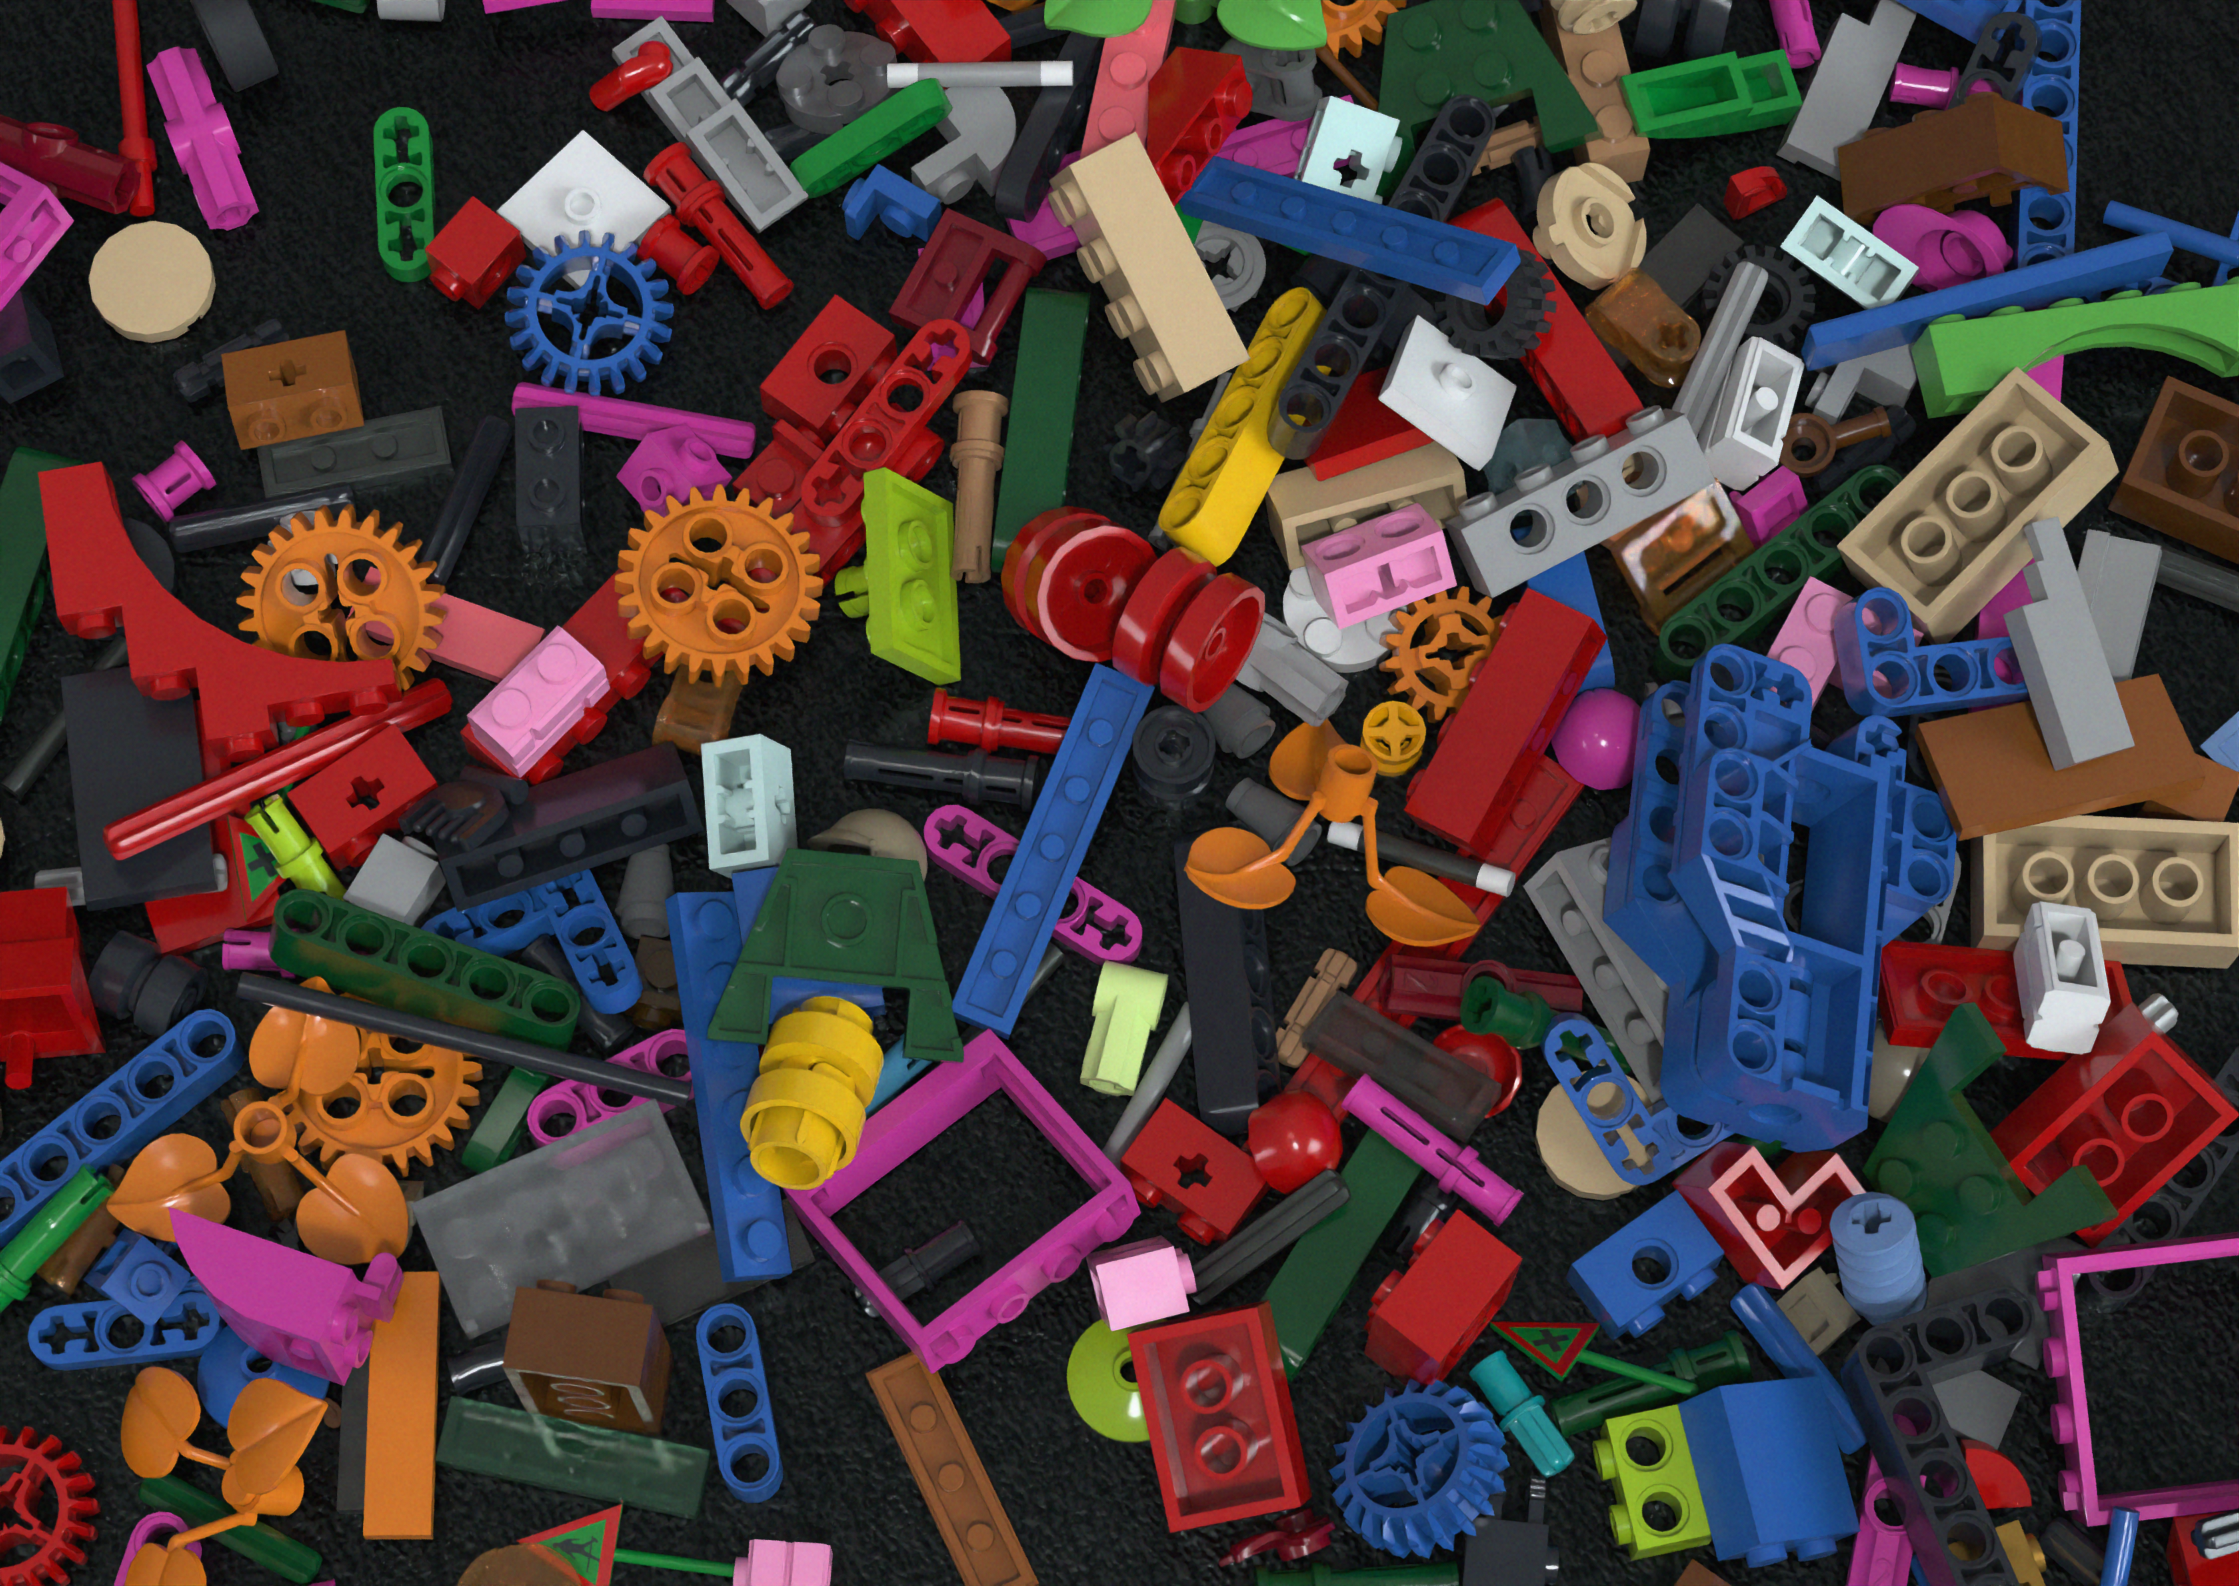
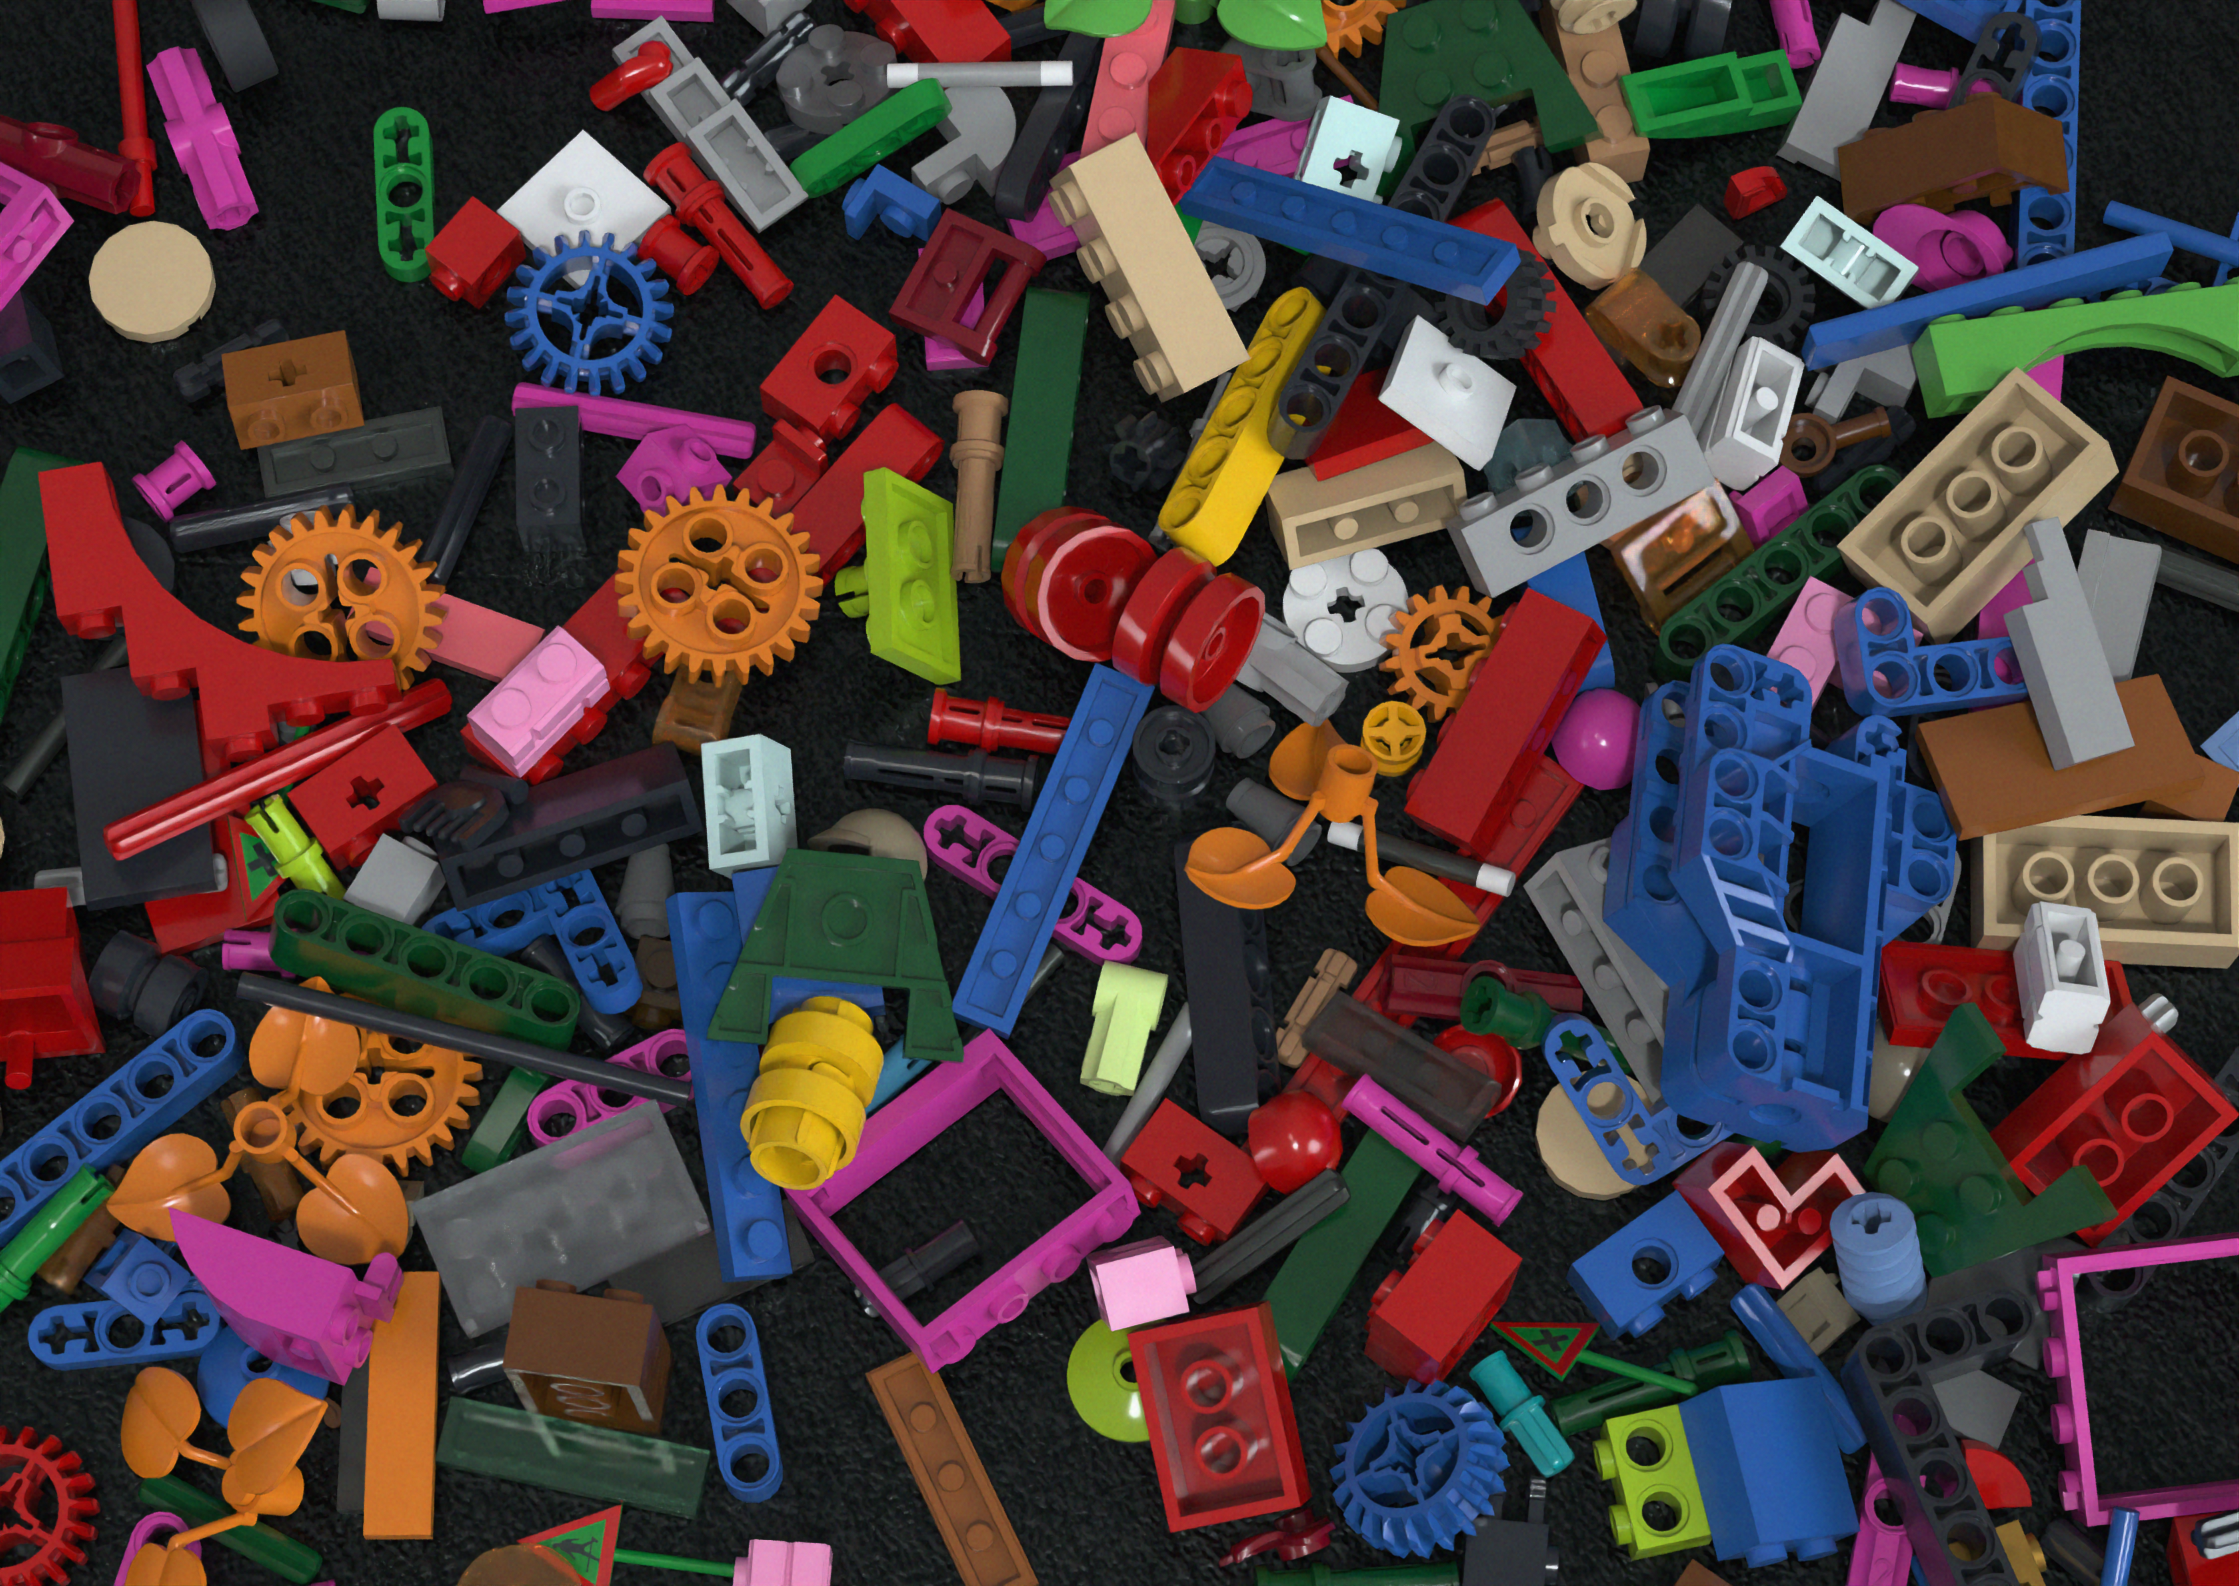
red beam [800,319,972,527] -> none
bright pink brick [1301,503,1457,630] -> none

